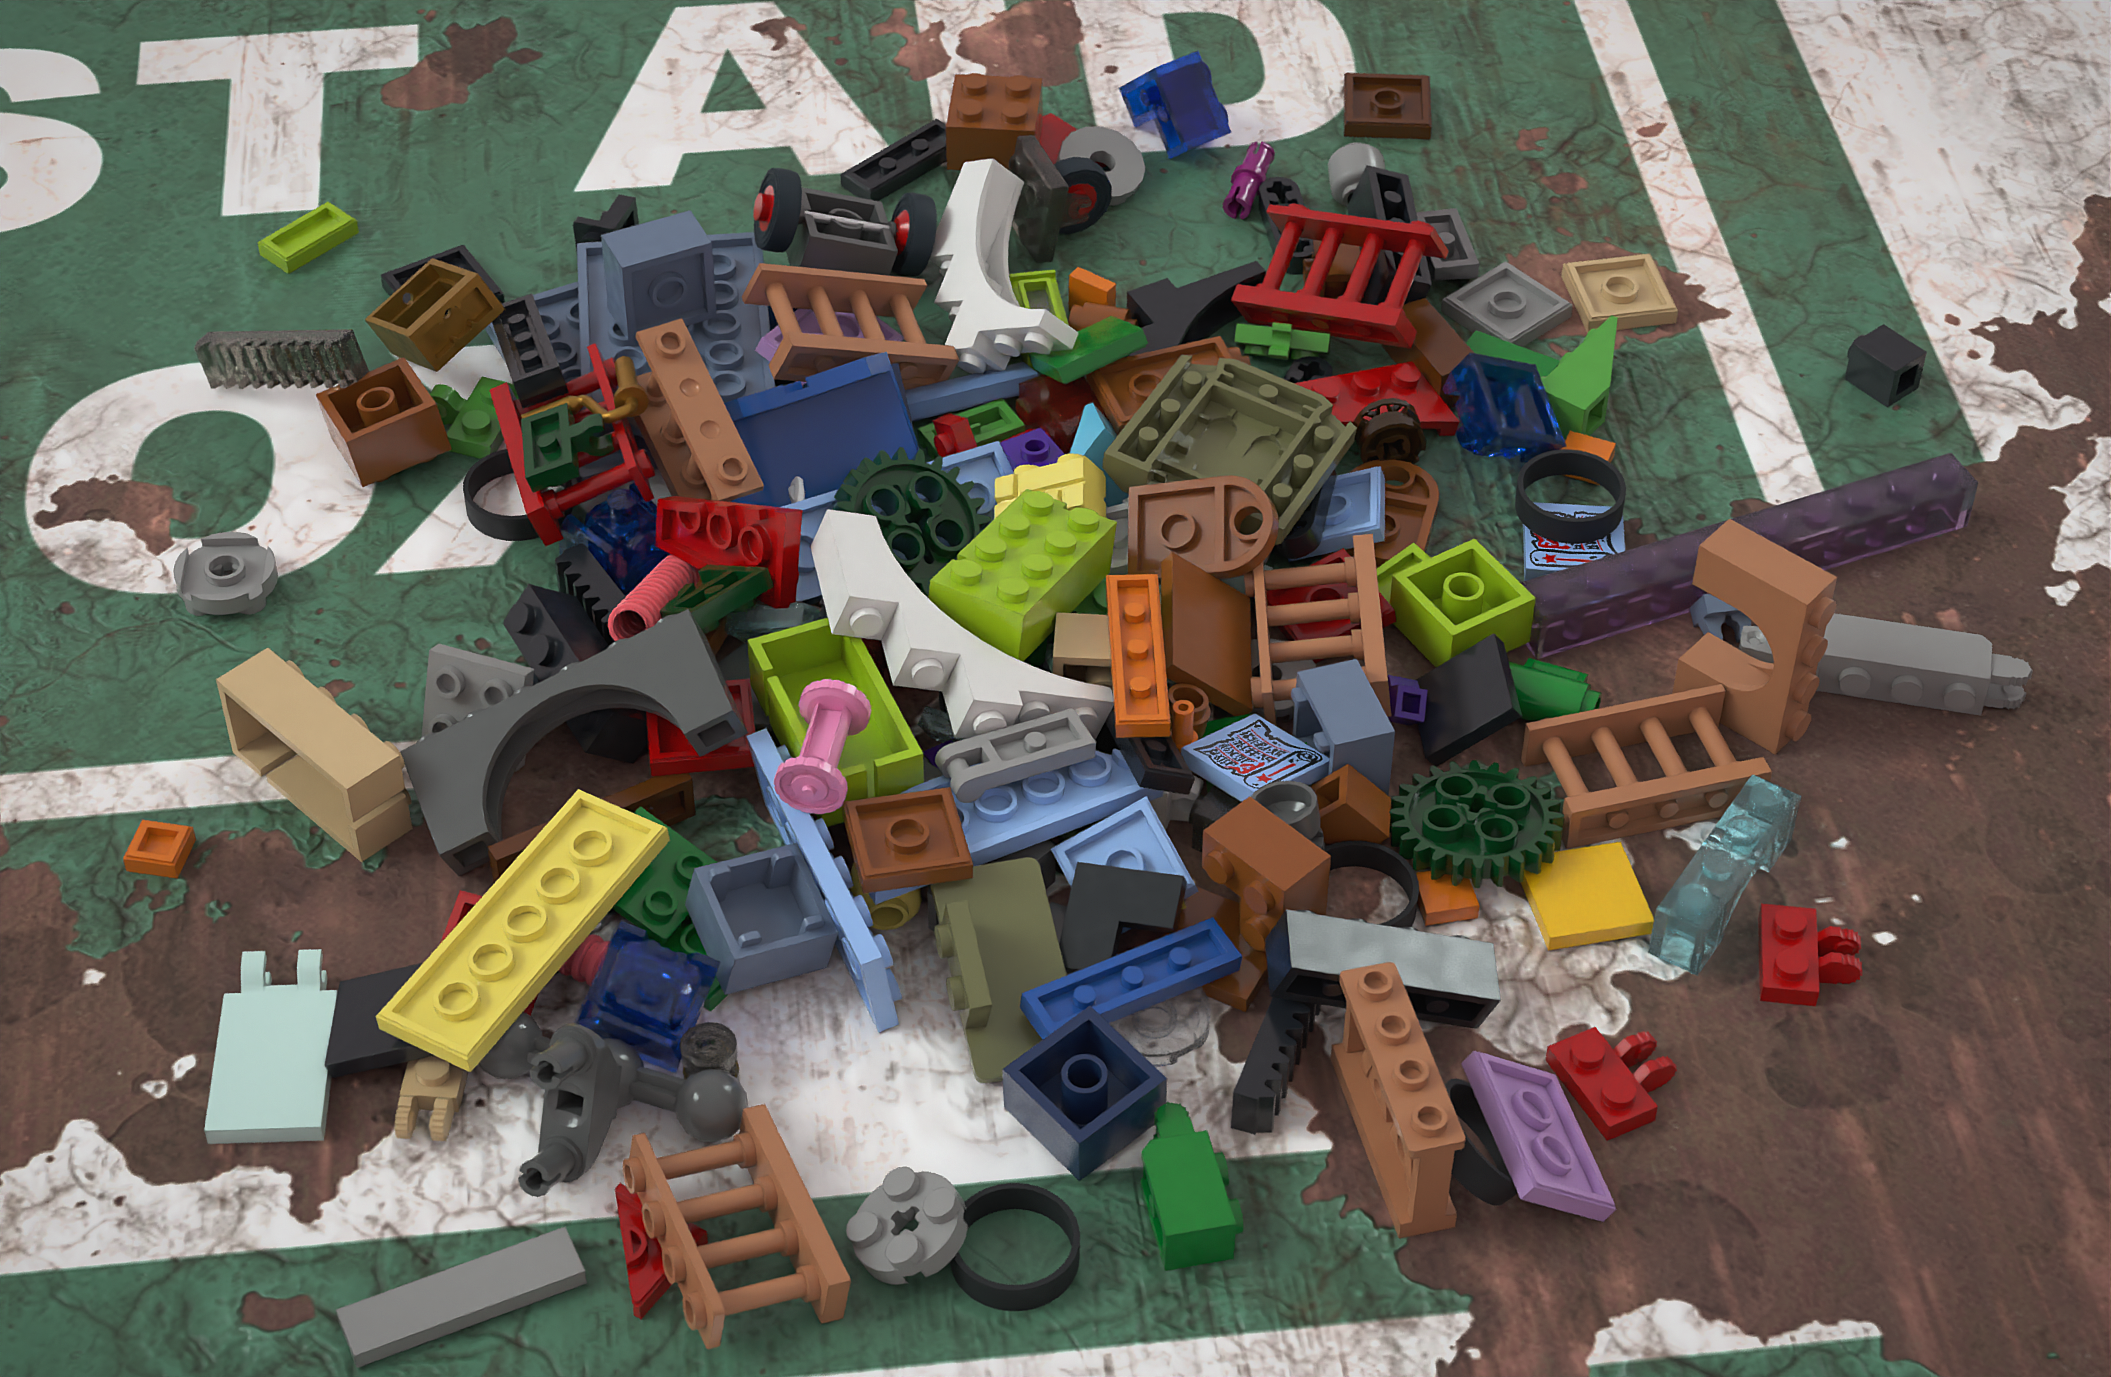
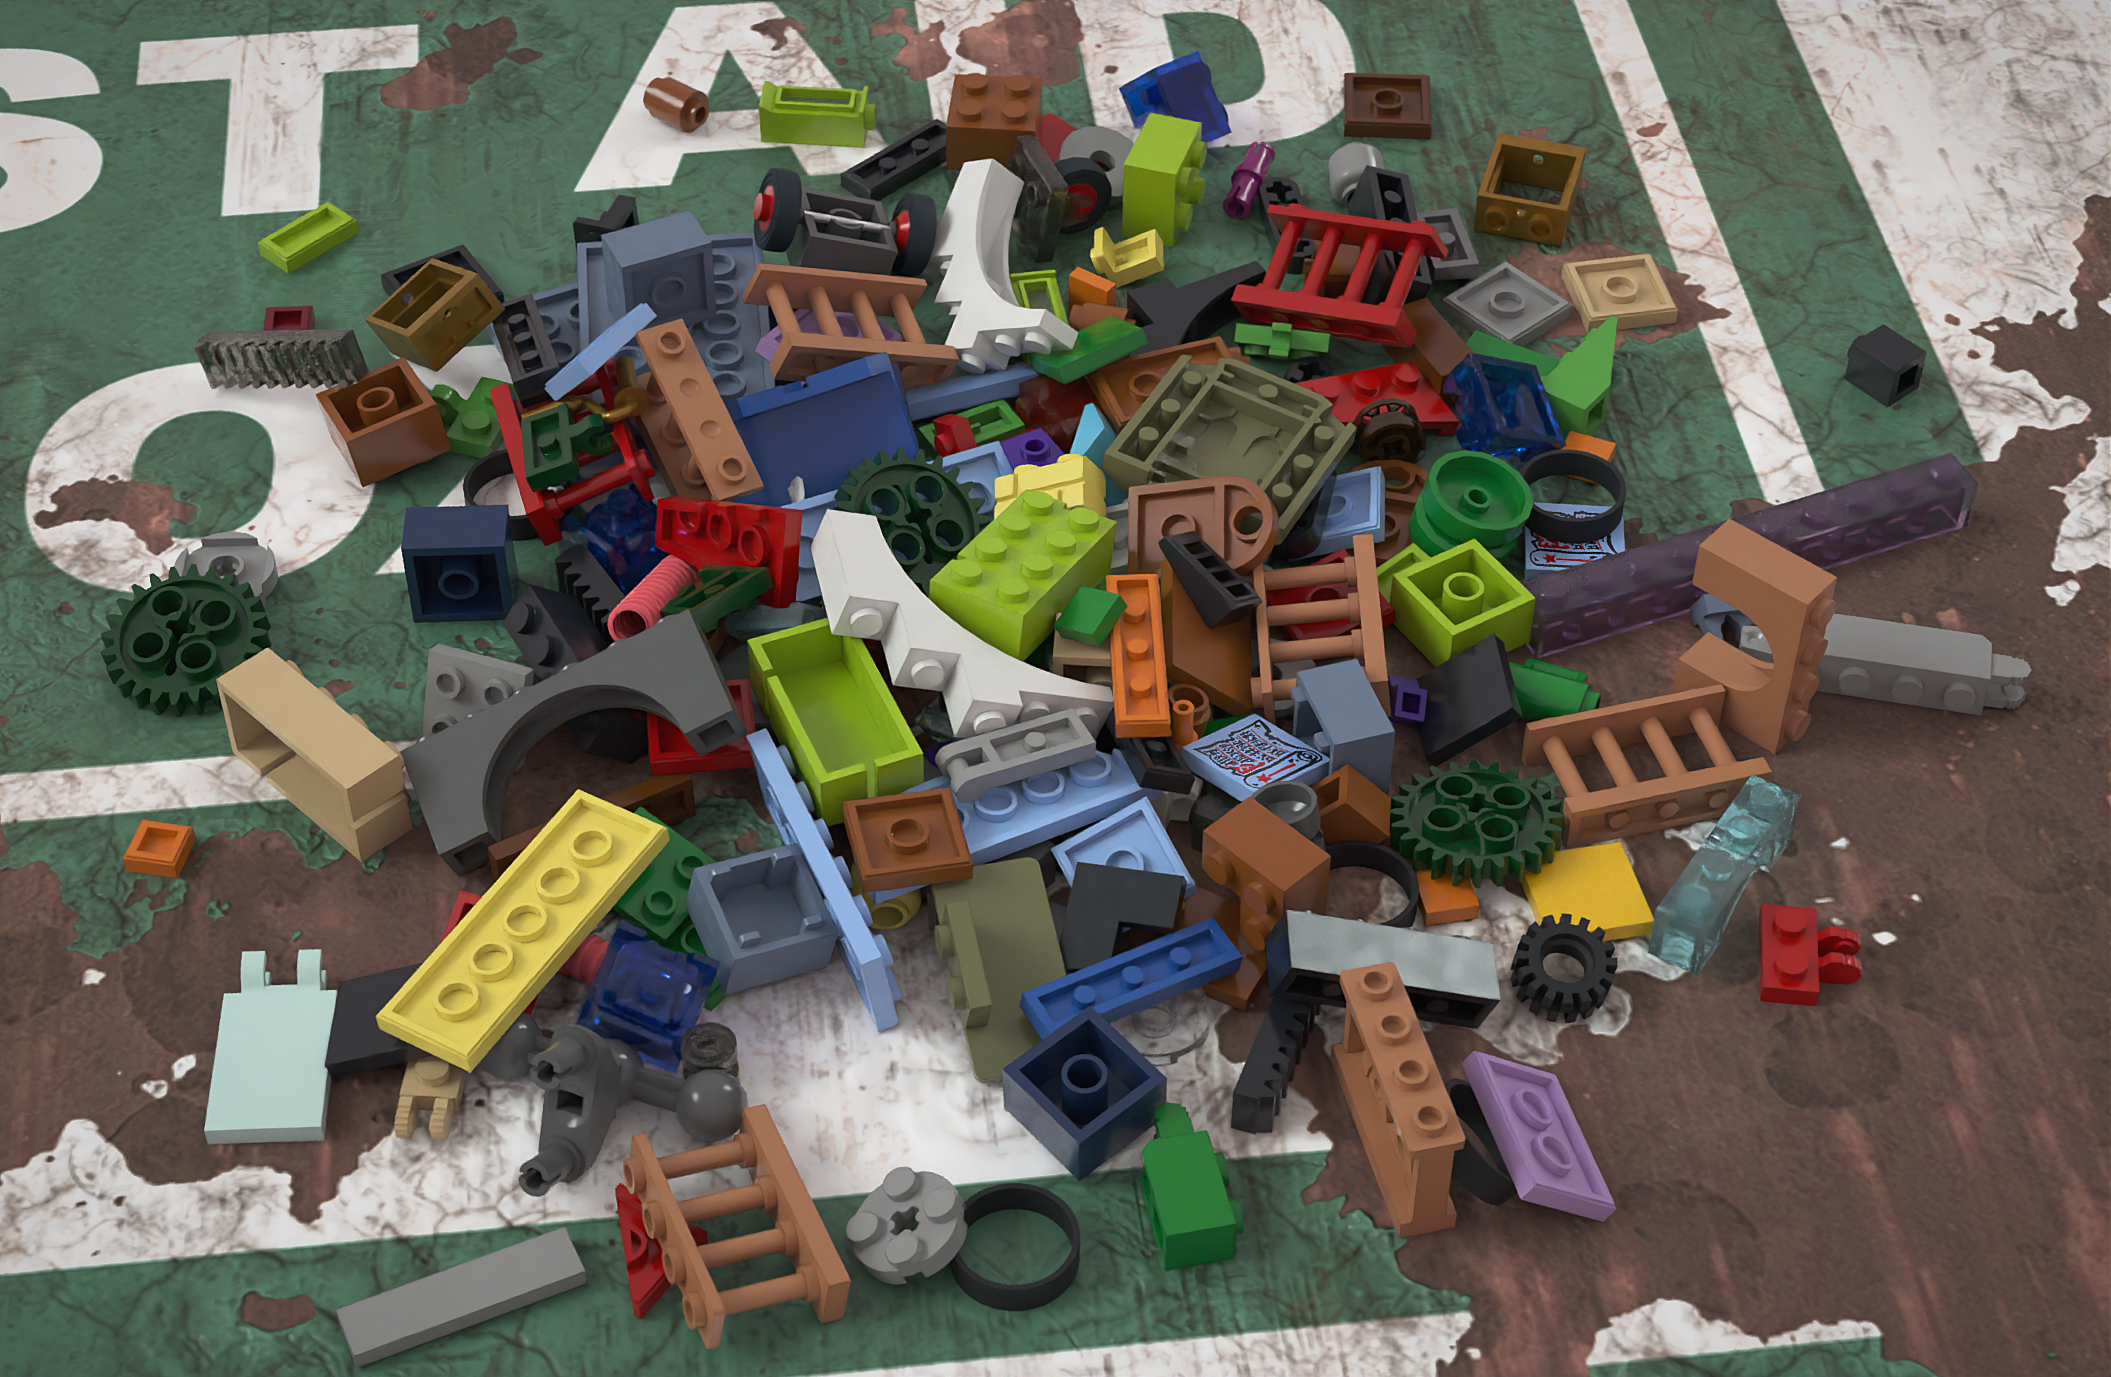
bright pink hose [774,679,871,814] -> none
red hinge [1545,1027,1677,1141] -> none
none -> dark green gear [101,564,272,717]
none -> dark red tile [262,306,315,350]
none -> dark blue brick [401,505,518,623]
none -> light blue tile [544,303,657,401]
none -> dark orange brick [643,77,709,133]
none -> lime window [759,81,877,148]
none -> green tile [1053,586,1127,646]
none -> light yellow bracket [1090,227,1164,288]
none -> lime brick [1122,113,1207,247]
none -> black slope [1158,531,1262,629]
none -> green wheel [1408,450,1533,566]
none -> pearl gold window [1474,133,1586,247]
none -> black tyre [1510,913,1618,1023]

